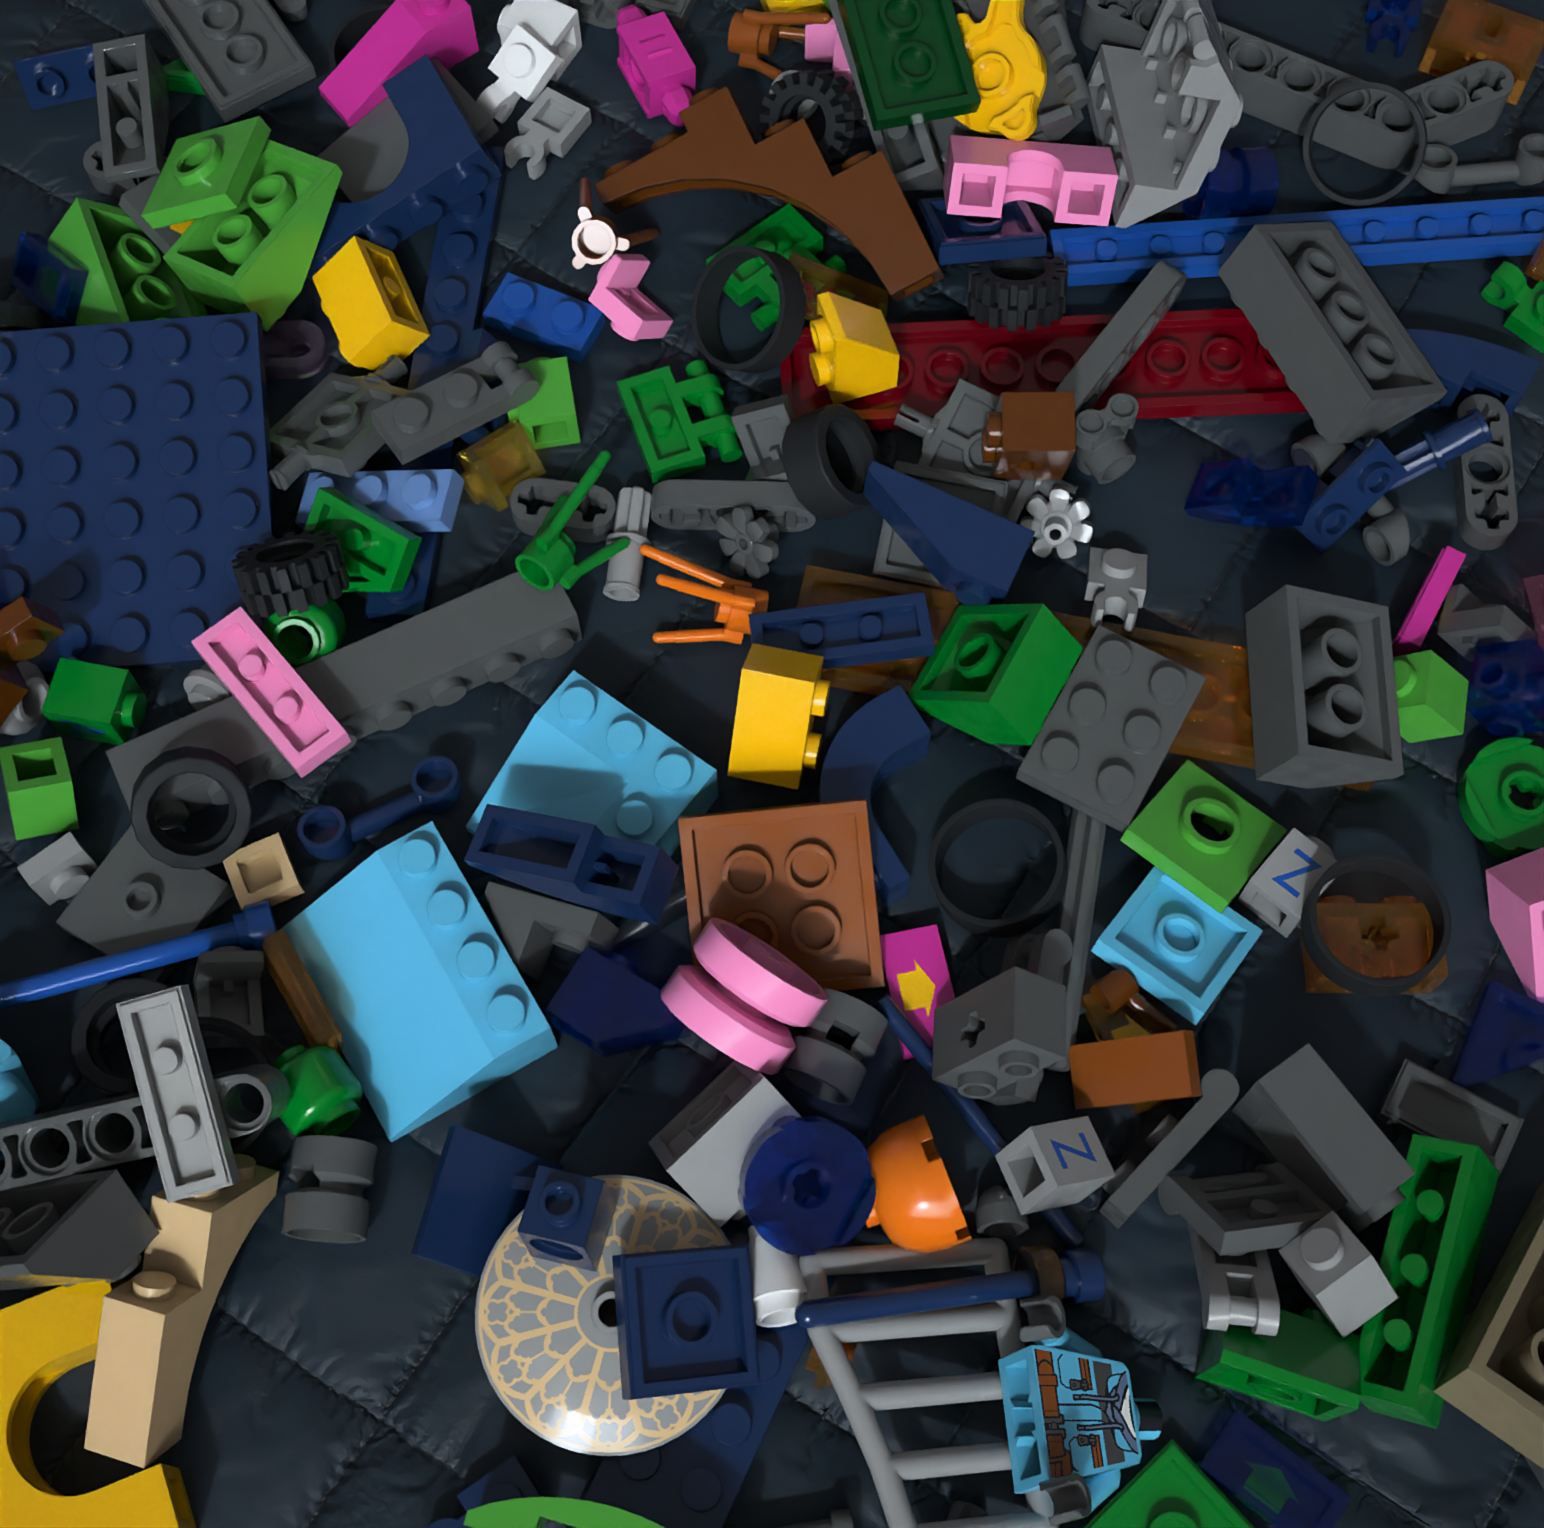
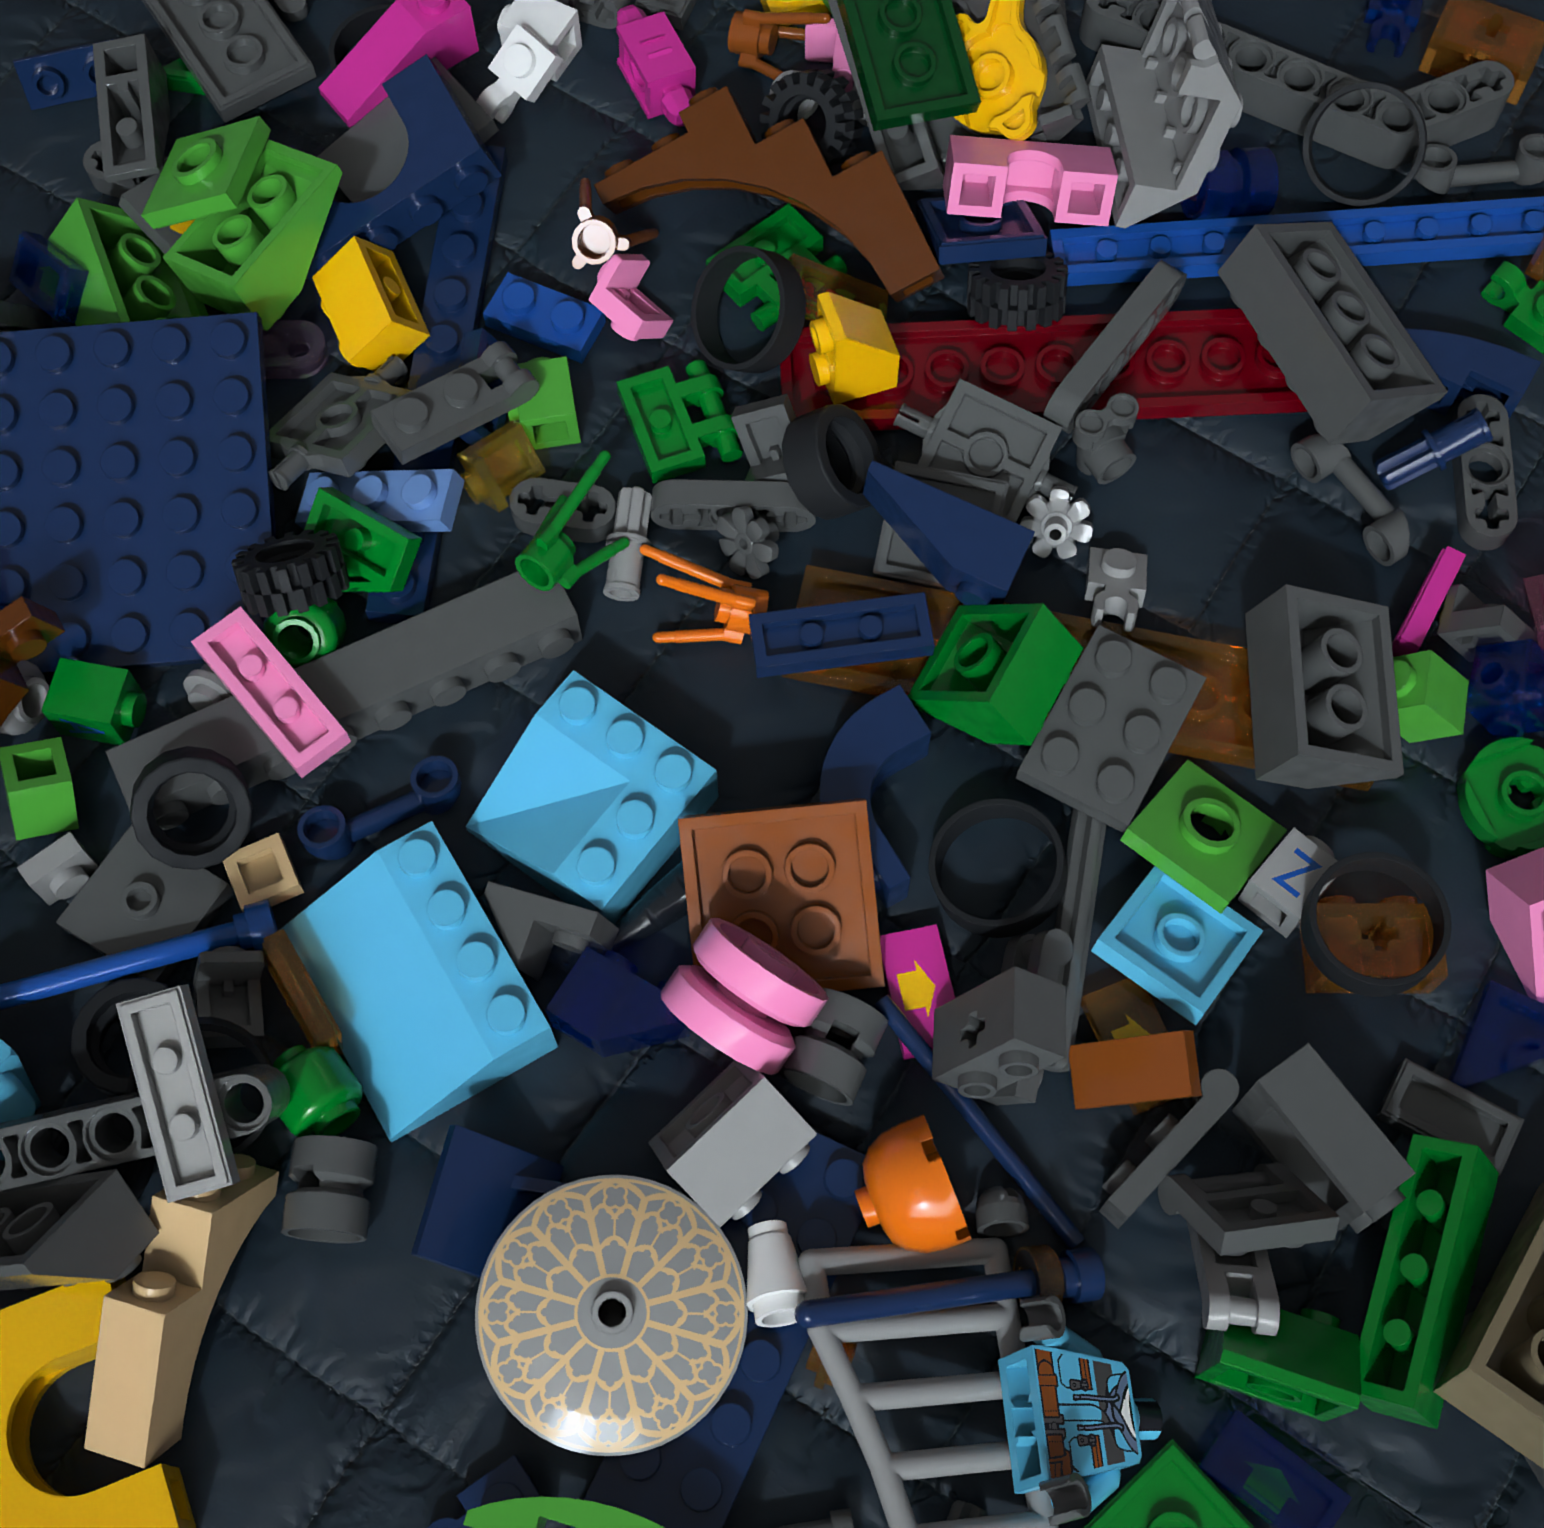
dark blue slope [464,804,679,925] -> none
light grey plate [504,87,592,180] -> none
dark blue brick [517,1165,616,1272] -> none
dark blue tile [612,1243,761,1400] -> none
yellow brick [727,643,831,790] -> none
clear blue plate [738,1115,876,1256] -> none
reddish brown brick [981,391,1076,480] -> none
light grey brick [995,1116,1116,1215] -> none
reddish brown hand [1089,970,1178,1033] -> none
clear blue slope [1184,458,1320,527] -> none
light grey brick [1278,1210,1398,1338] -> none
dark blue hinge [1285,435,1407,554] -> none

